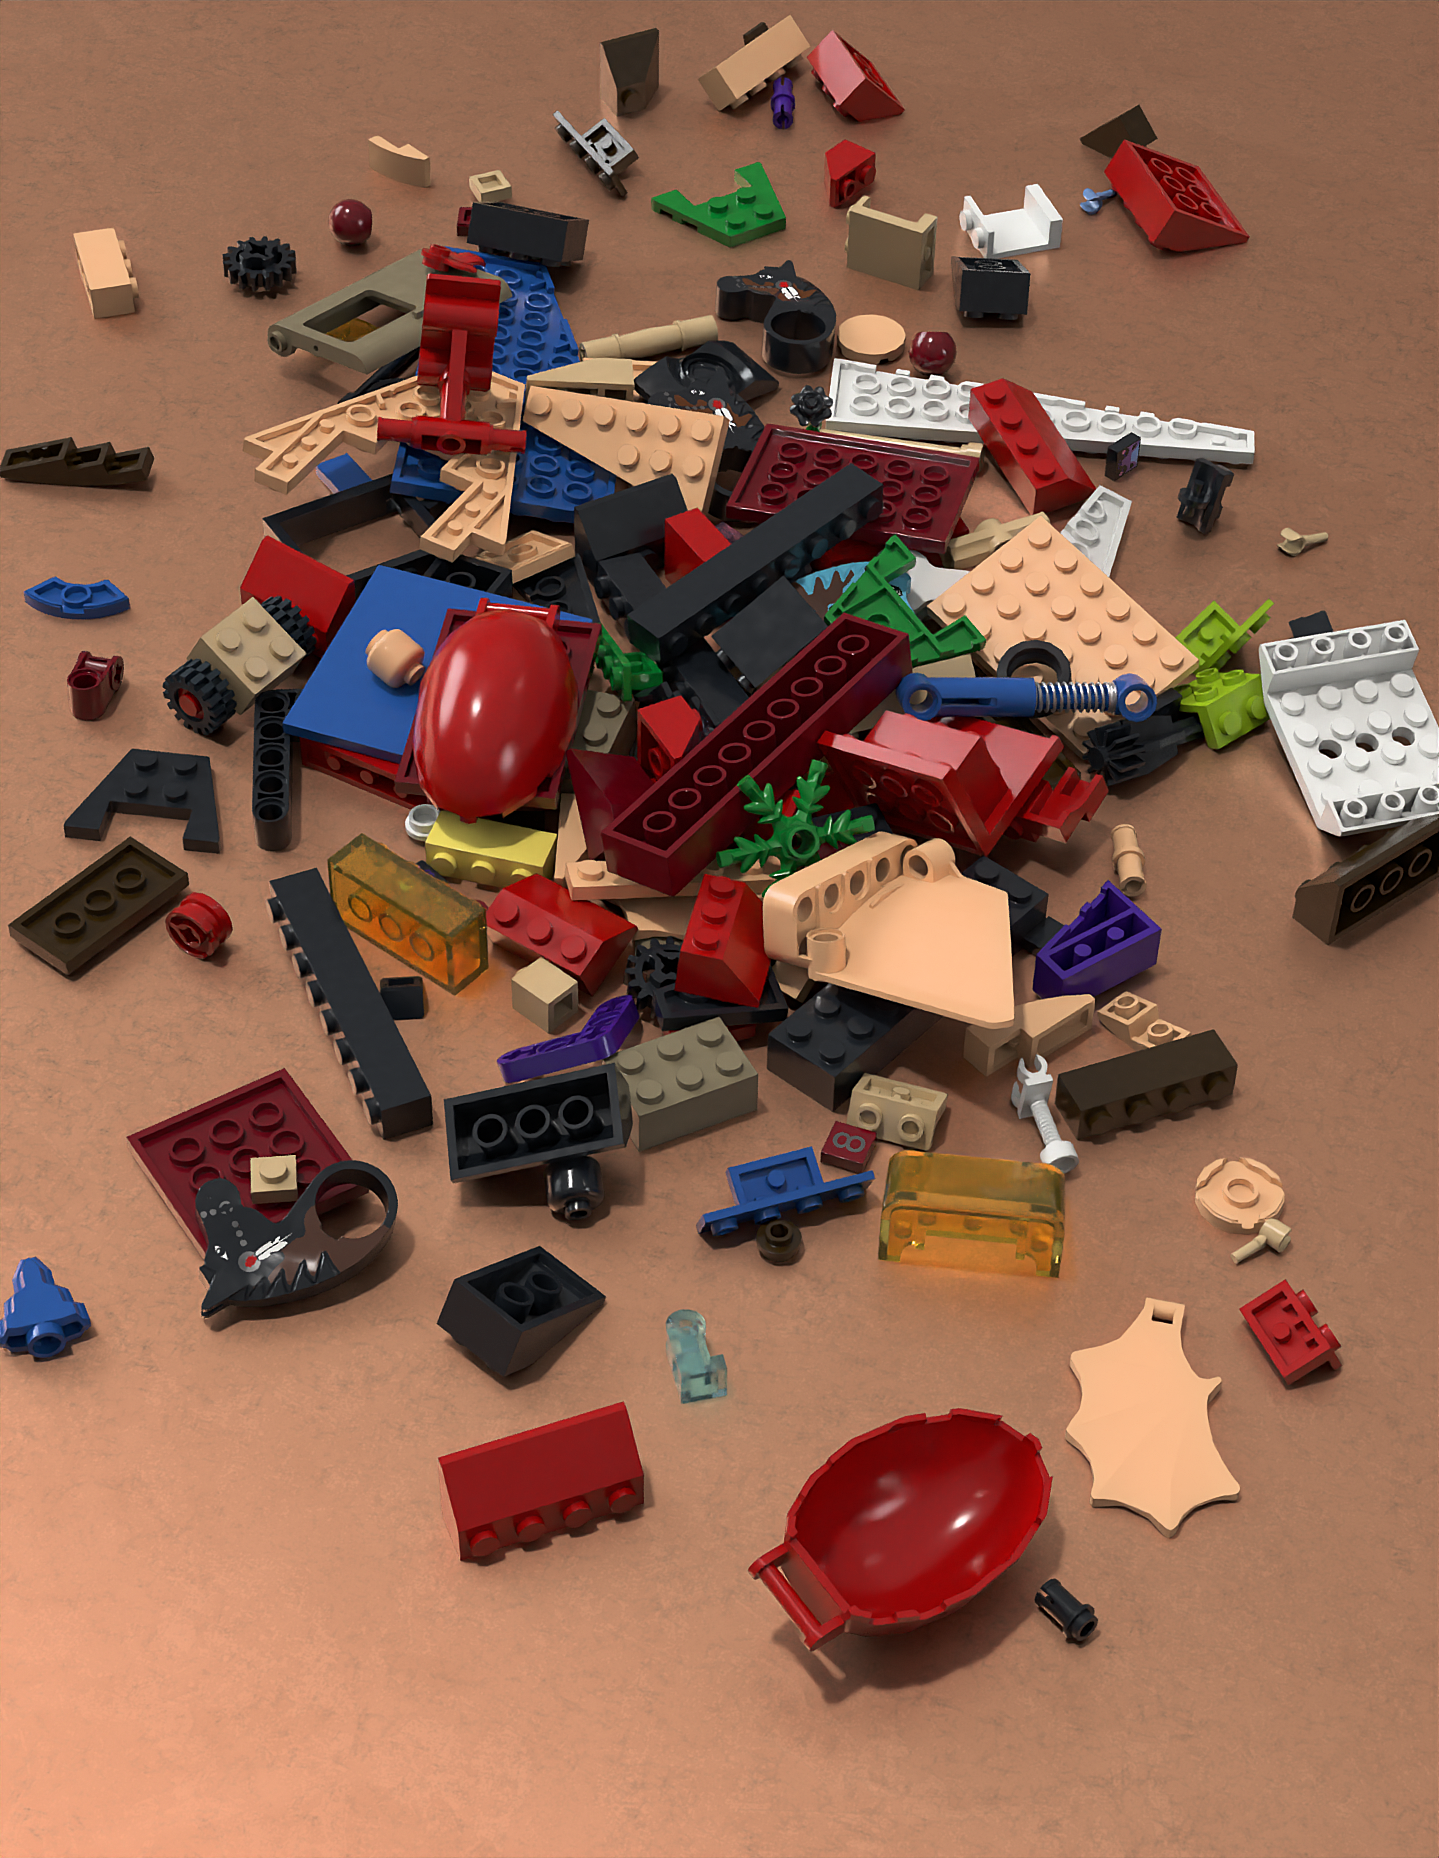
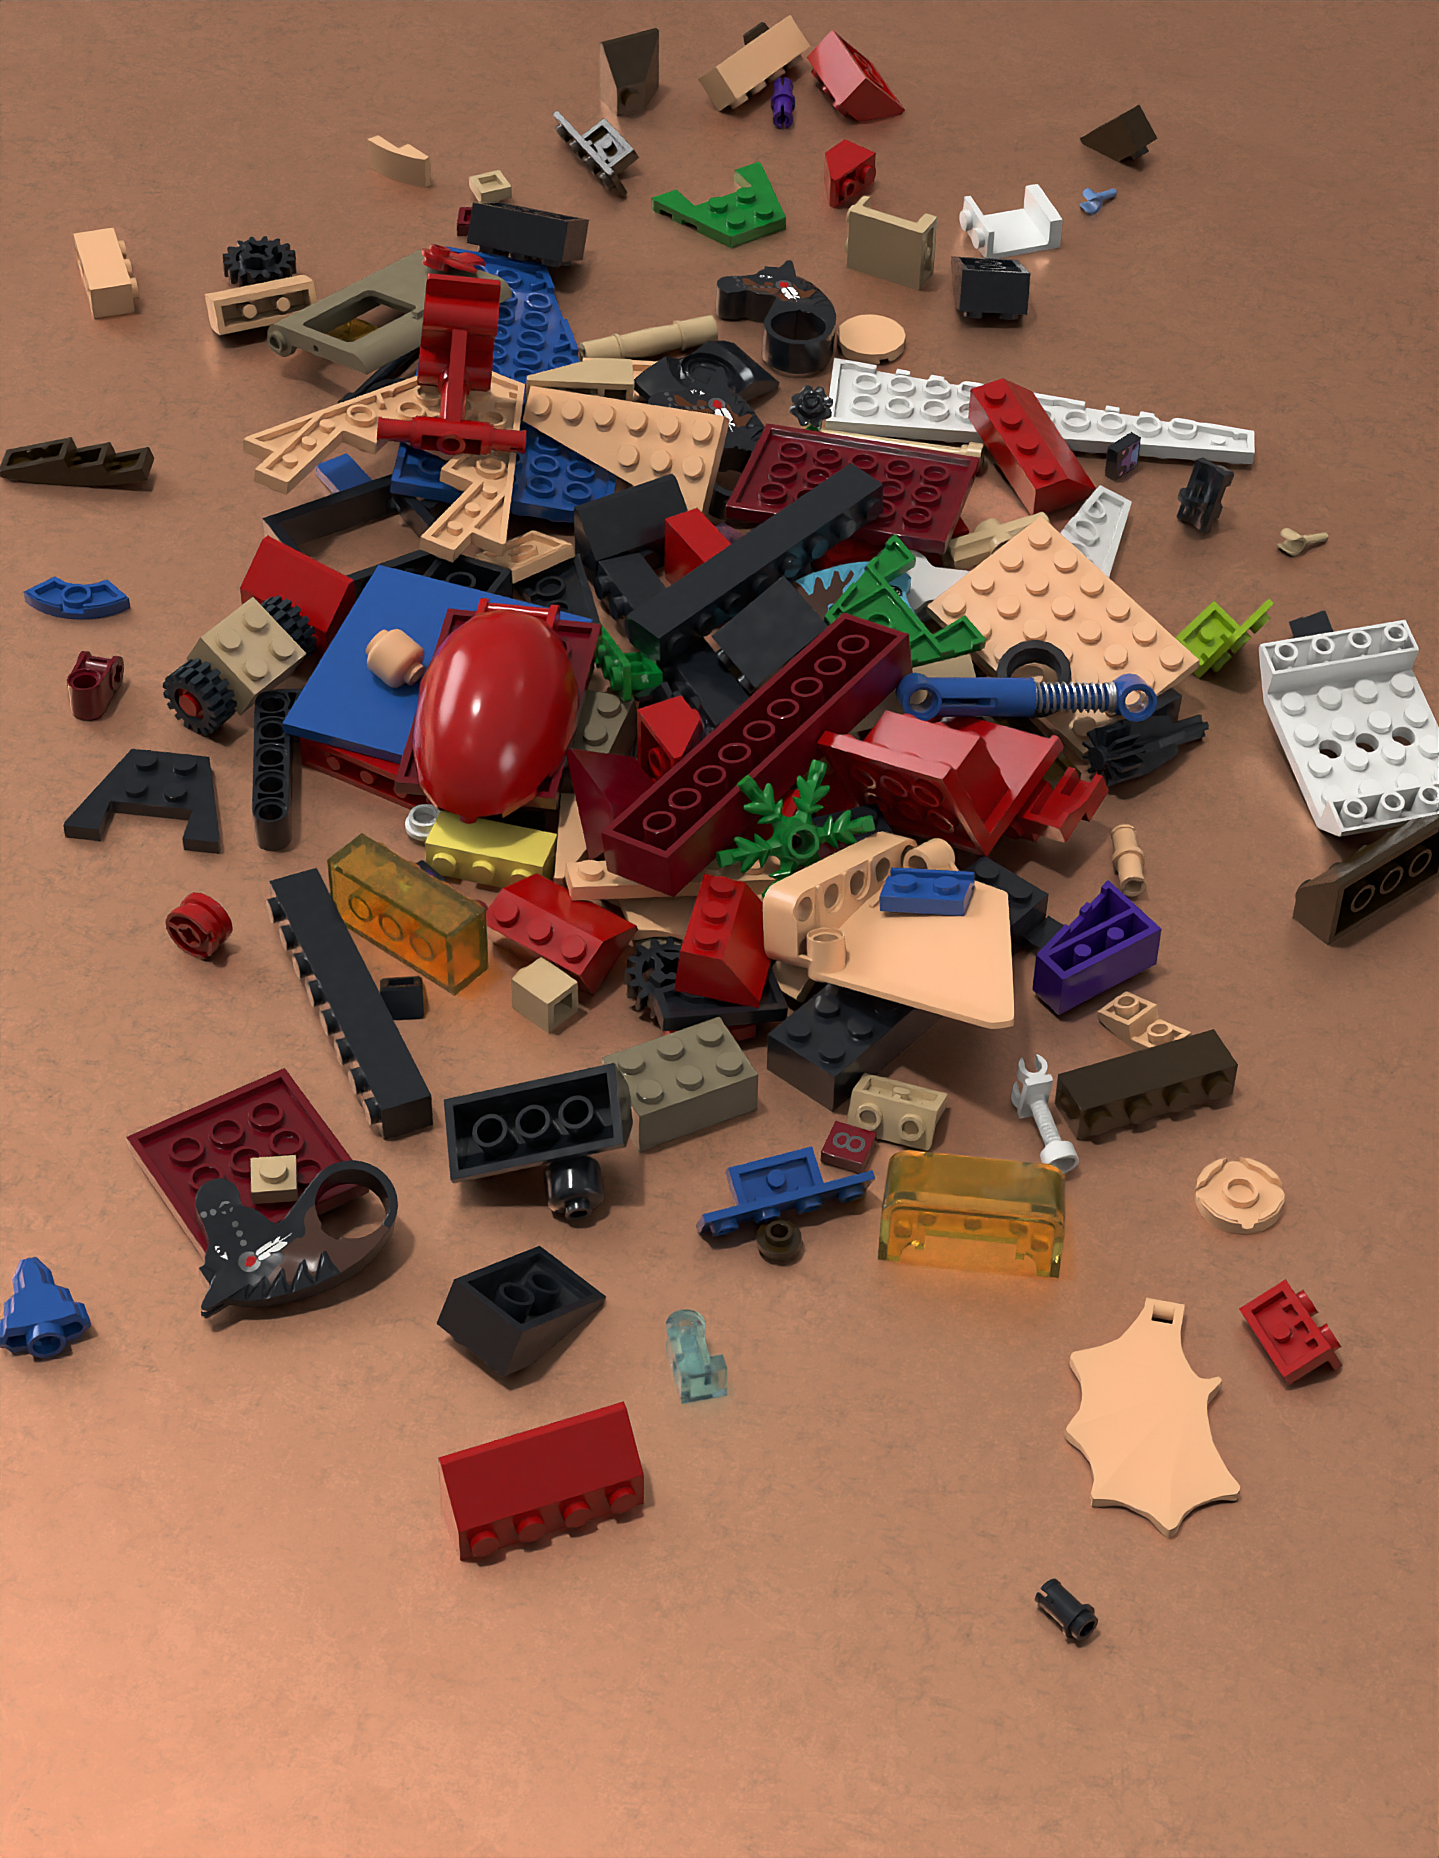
dark brown plate [8,836,189,975] -> none
dark red piece [328,199,372,246] -> none
dark purple beam [497,995,640,1083] -> none
red windscreen [748,1408,1053,1652] -> none
dark red piece [908,332,957,376] -> none
light nougat slope [963,994,1096,1077] -> none
red slope [1104,139,1250,252] -> none
lime bracket [1173,668,1270,749] -> none
tan hand [1230,1218,1292,1264] -> none
none -> light nougat brick [205,274,317,335]
none -> blue plate [879,867,975,916]

